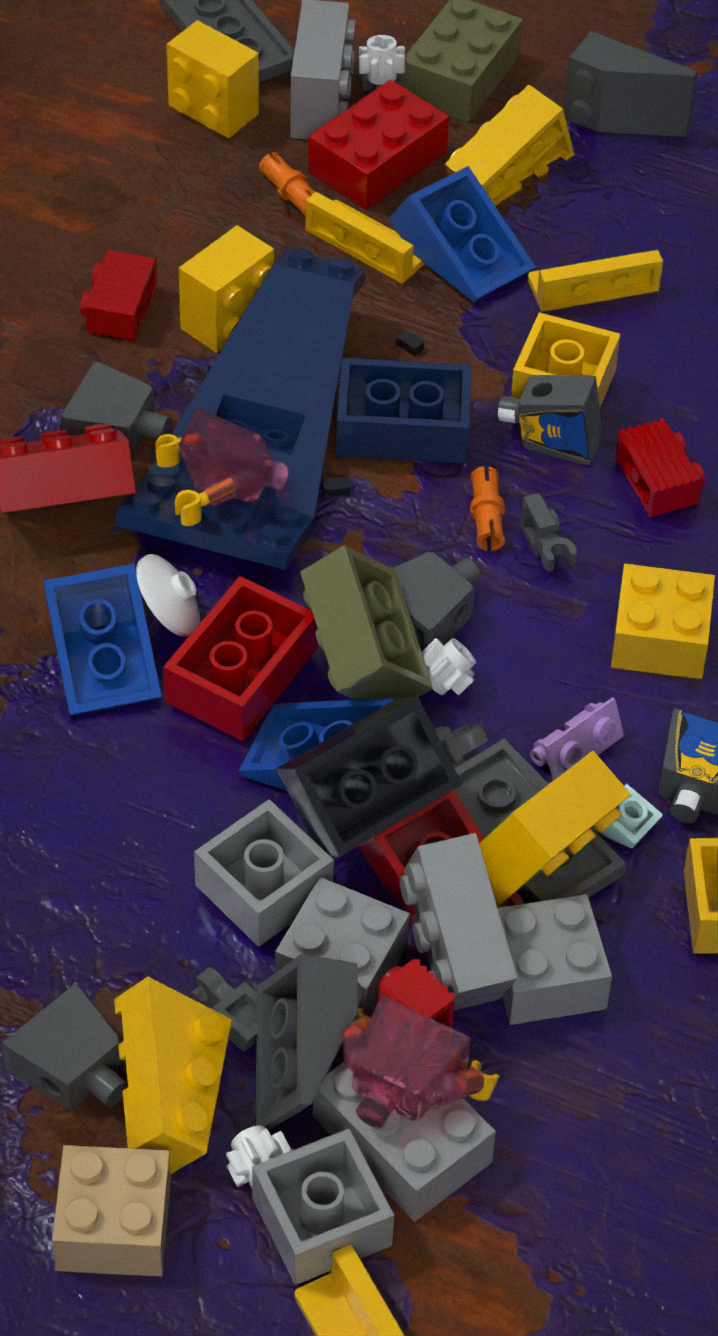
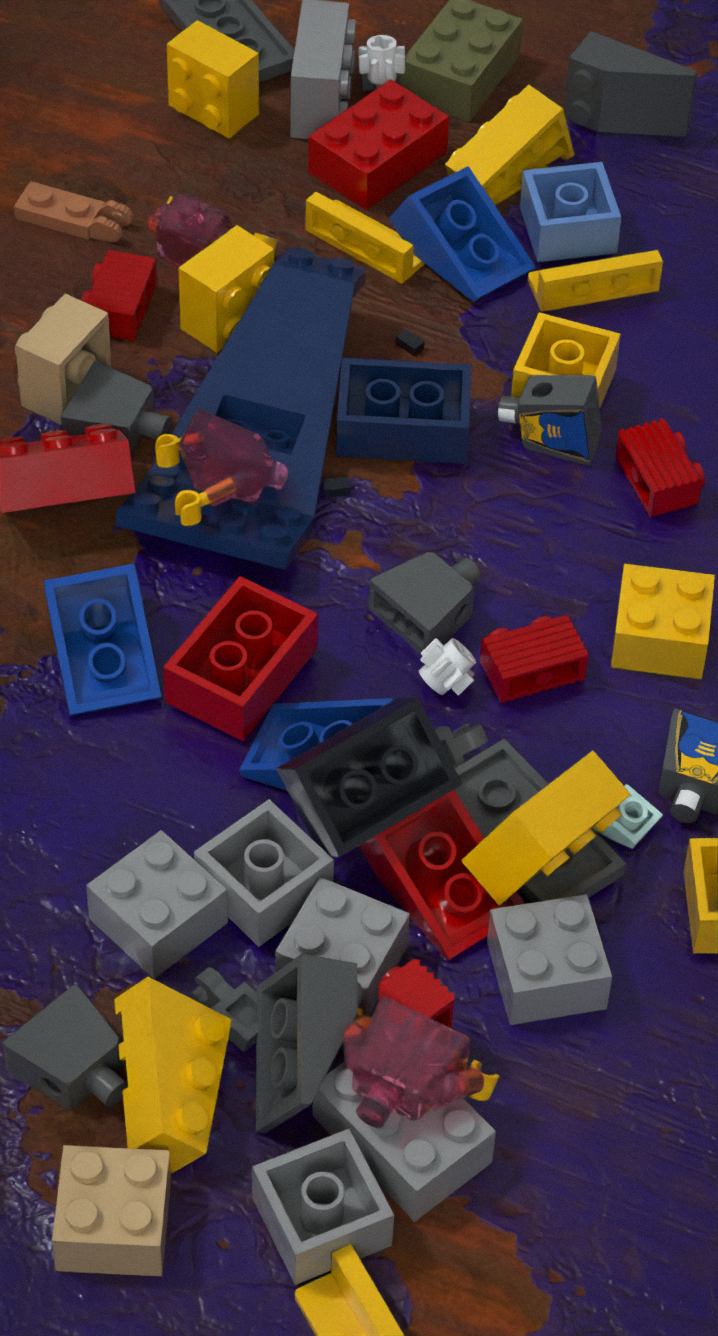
white dish [136,554,200,637] -> none
white gear [226,1126,292,1188] -> none
orange pin [259,152,316,218] -> none
olive brick [300,545,433,700] -> none
light grey brick [399,833,518,1011] -> none
orange pin [470,466,505,551] -> none
dark grey plate [520,493,577,572] -> none
lavender hinge [530,697,624,781] -> none
none -> nougat hinge [13,181,133,243]
none -> tan brick [15,293,111,425]
none -> light grey brick [86,830,228,979]
none -> clear pink torso [147,193,278,266]
none -> red brick [480,615,588,704]
none -> medium blue brick [520,162,621,262]

